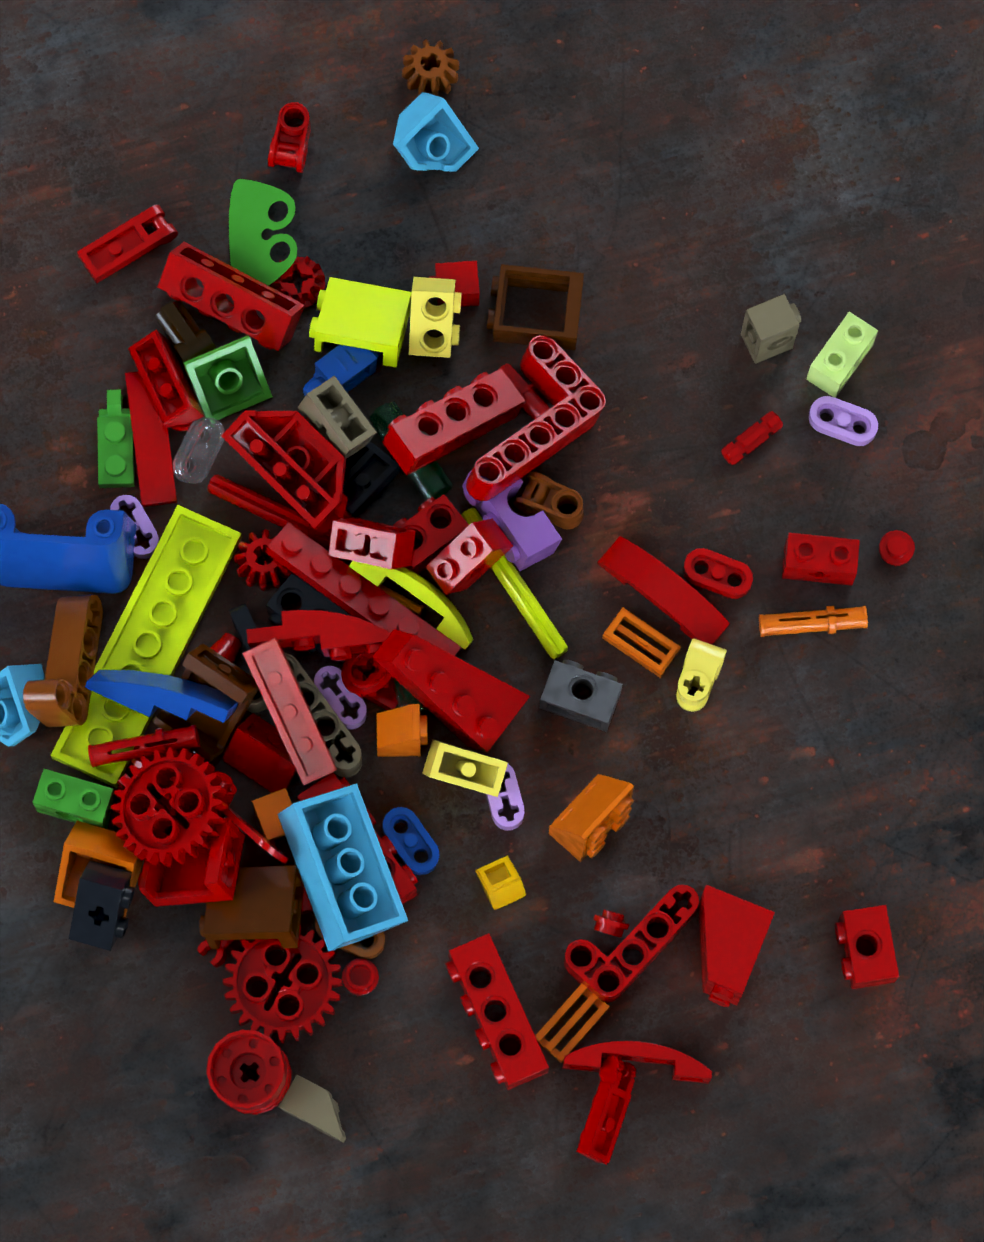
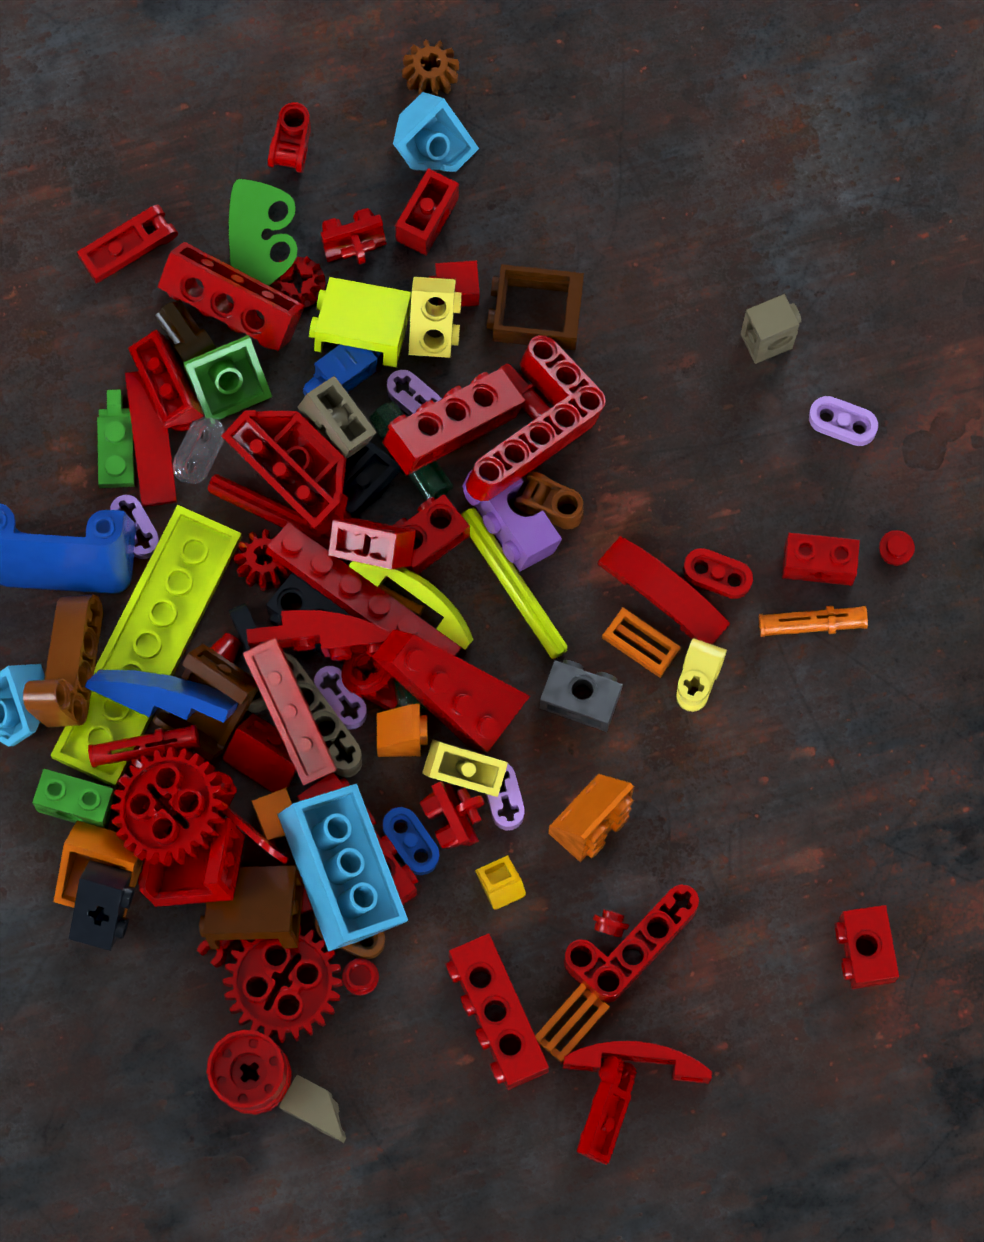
red brick [425,518,513,594] -> none
red slope [698,885,775,1007] -> none
red axle [721,411,783,465] -> none
yellowish green brick [806,312,878,398] -> none
none -> red hips [320,208,387,265]
none -> lavender beam [387,370,442,416]
none -> red brick [395,168,459,256]
none -> red hips [420,781,485,849]

